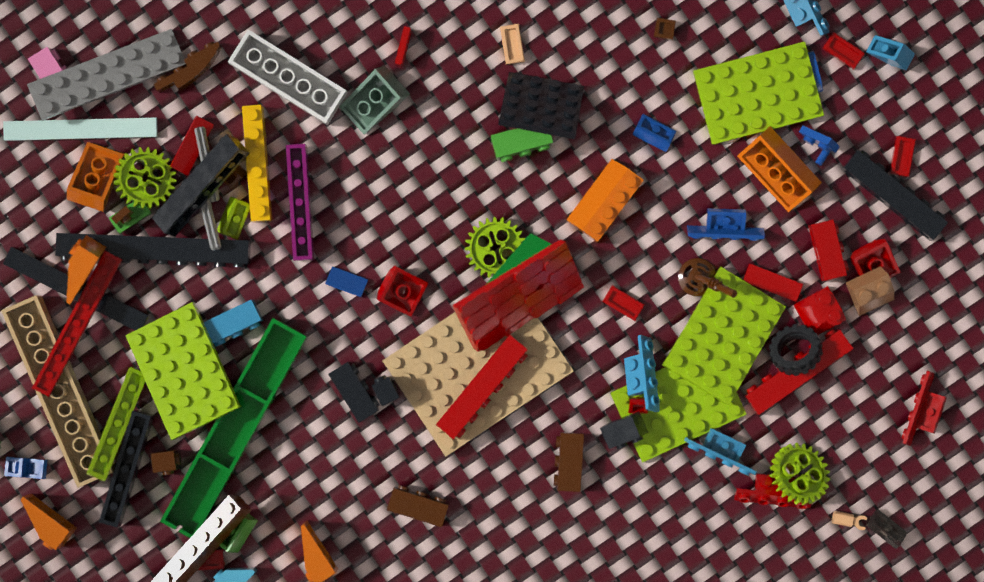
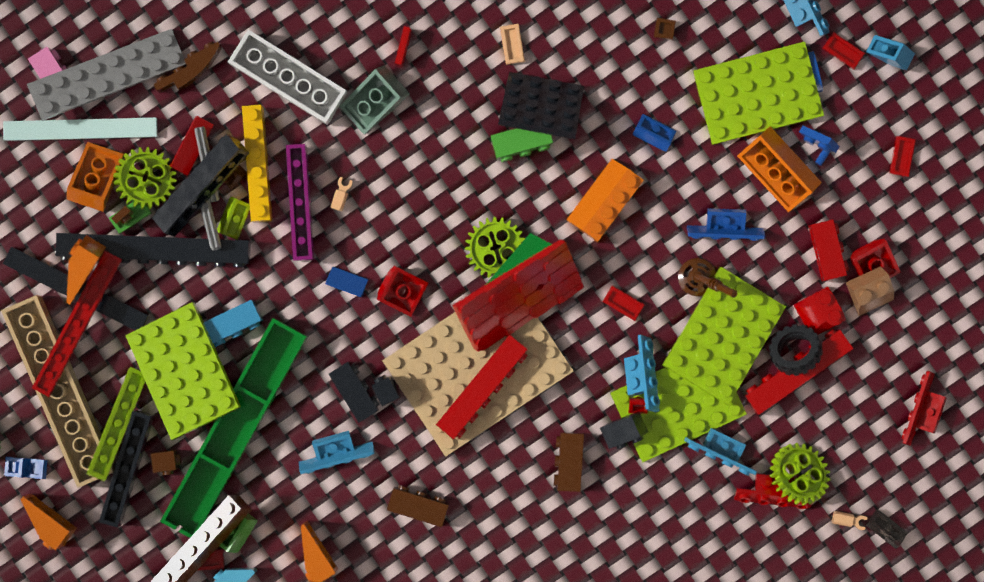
red tile [743,263,803,302] -> none
black brick [841,150,948,241] -> none
none -> dark azure bracket [299,431,375,474]
none -> light nougat bar [330,177,353,212]

